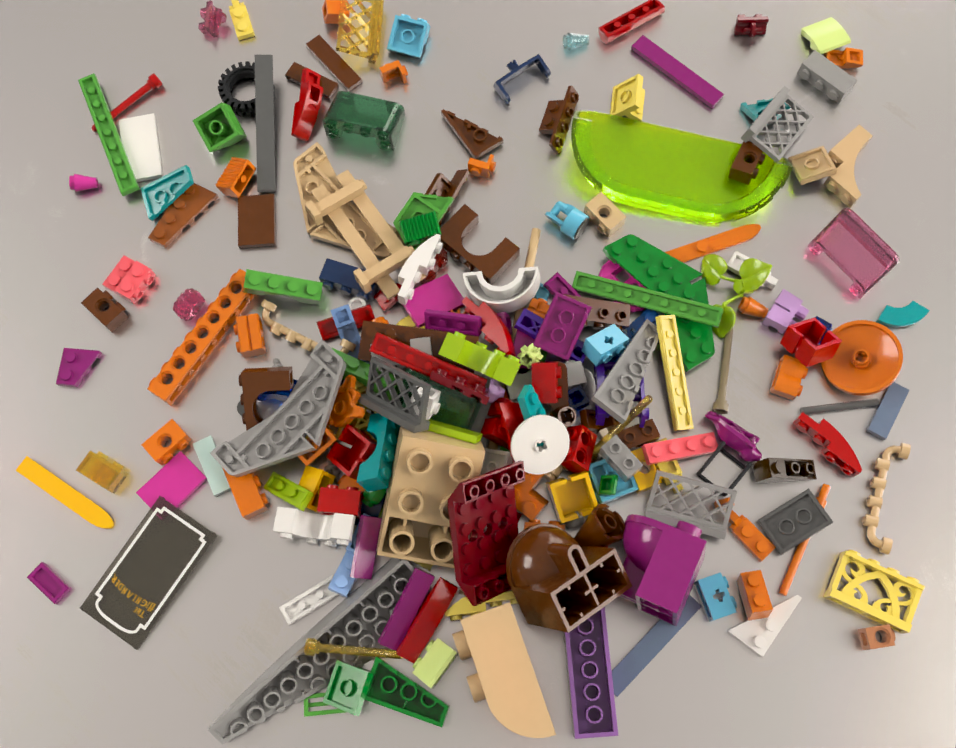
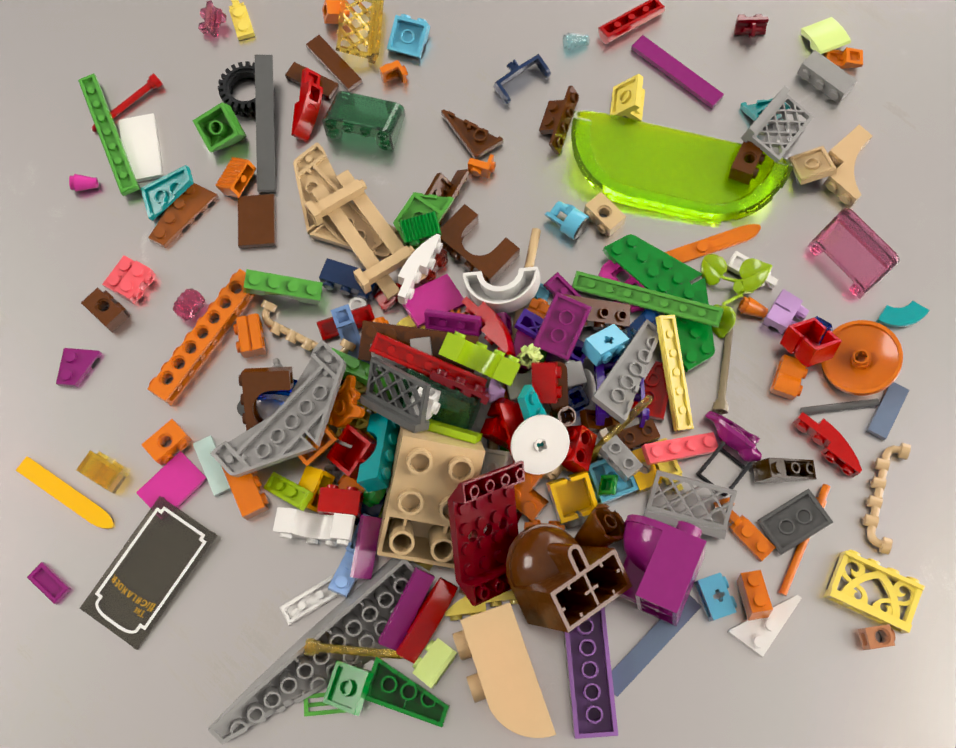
none -> red wing [631,361,668,421]

